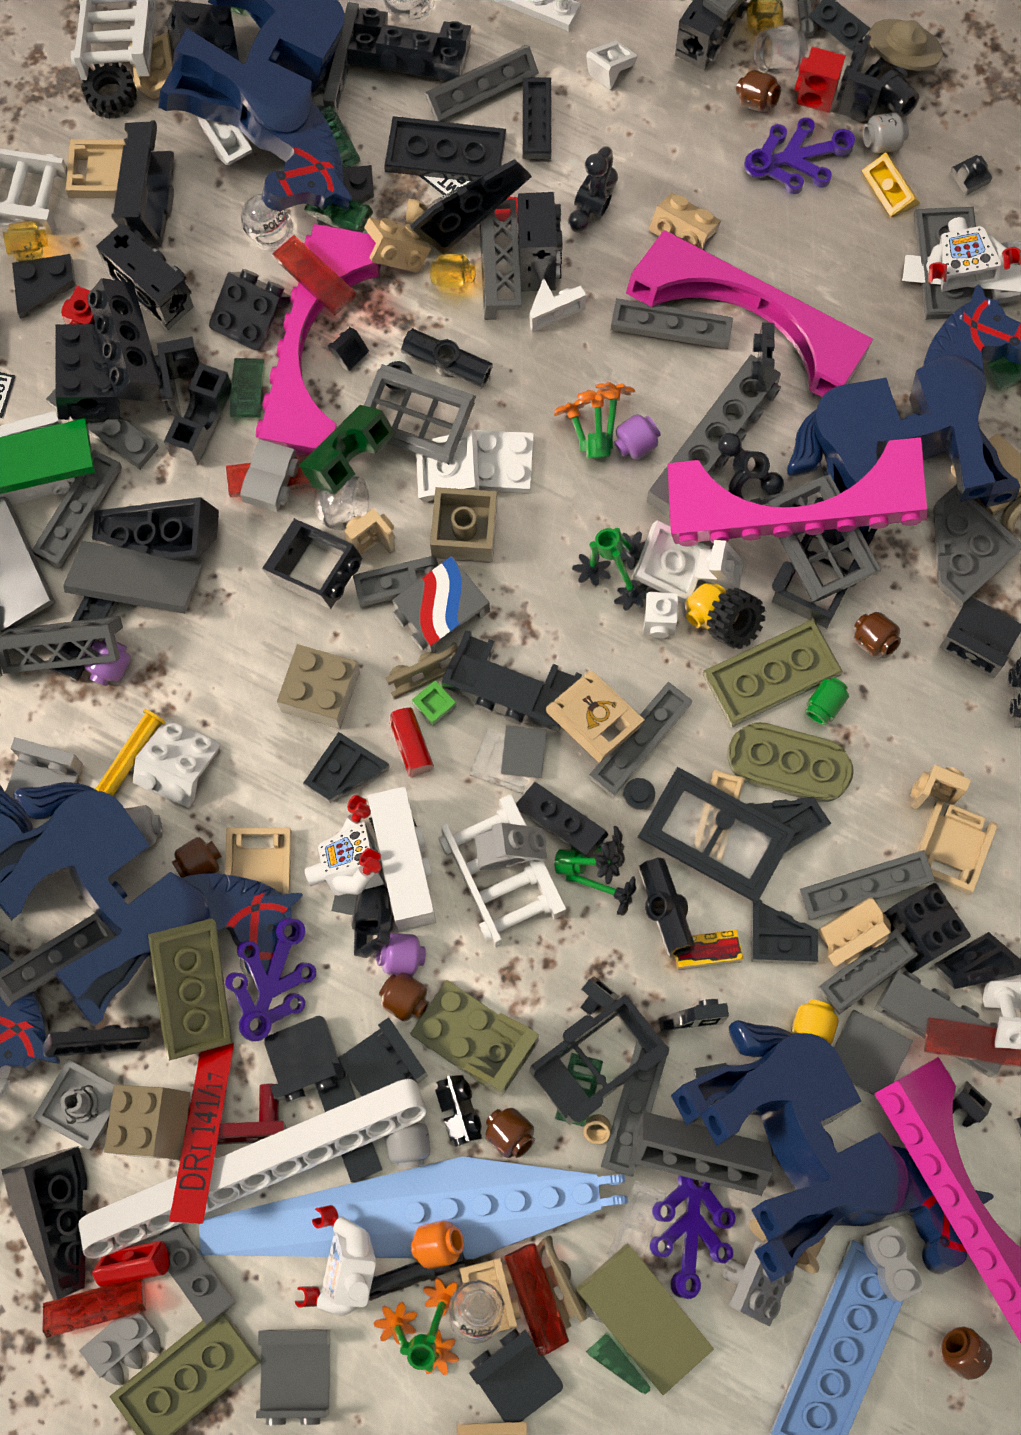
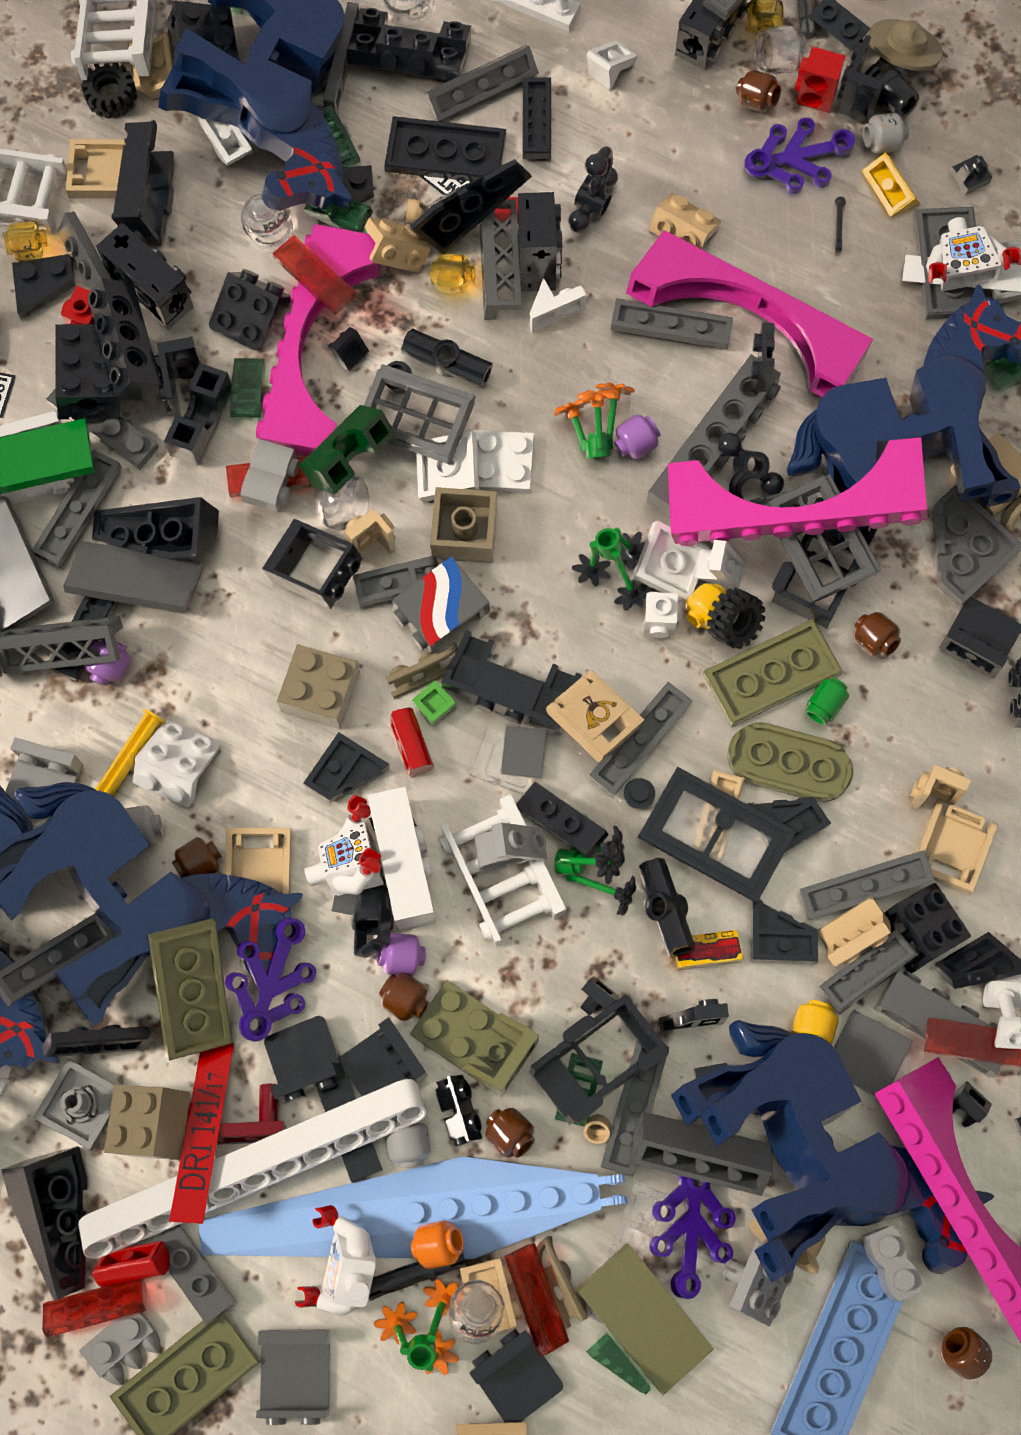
none -> dark grey plate [58,211,111,291]
none -> black hinge [835,196,846,252]

